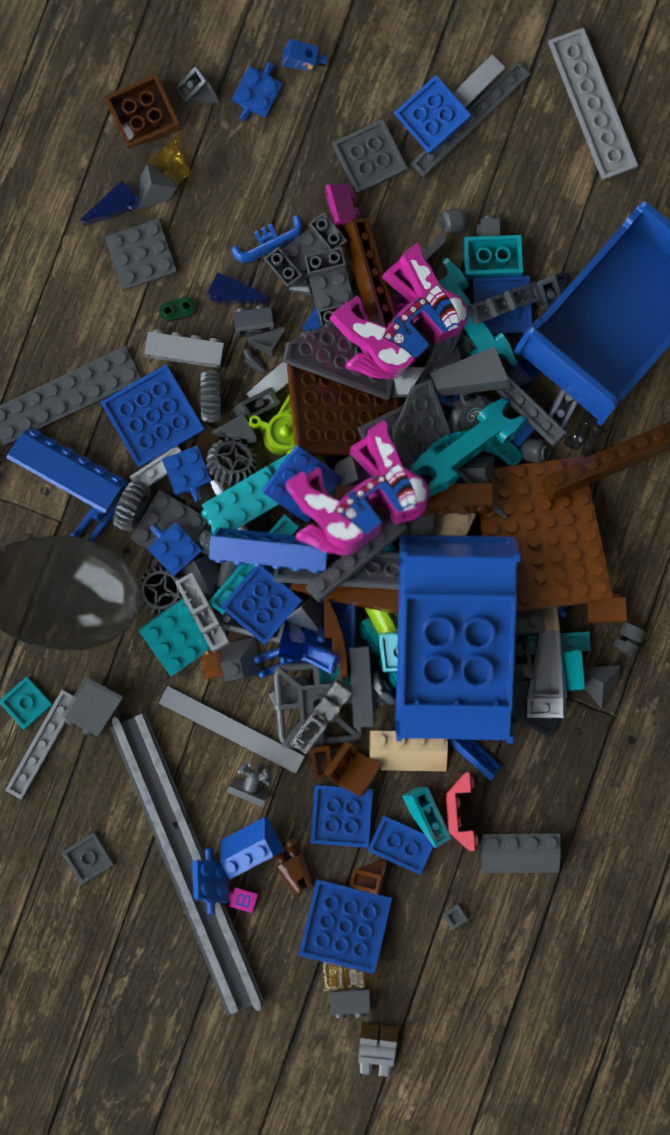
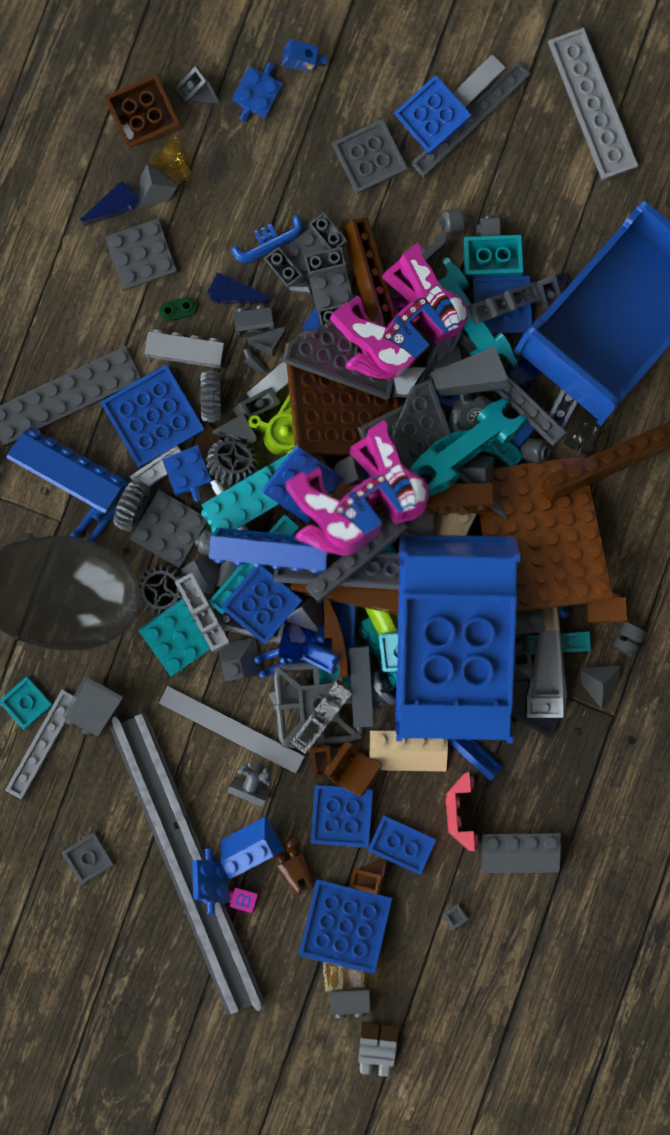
blue plate [147,523,202,577] -> none
clear orange brick [200,650,224,680] -> none
dark pink slope [326,184,360,229] -> none
teal slope [402,787,452,848] -> none
teal slope [562,650,585,692] -> none

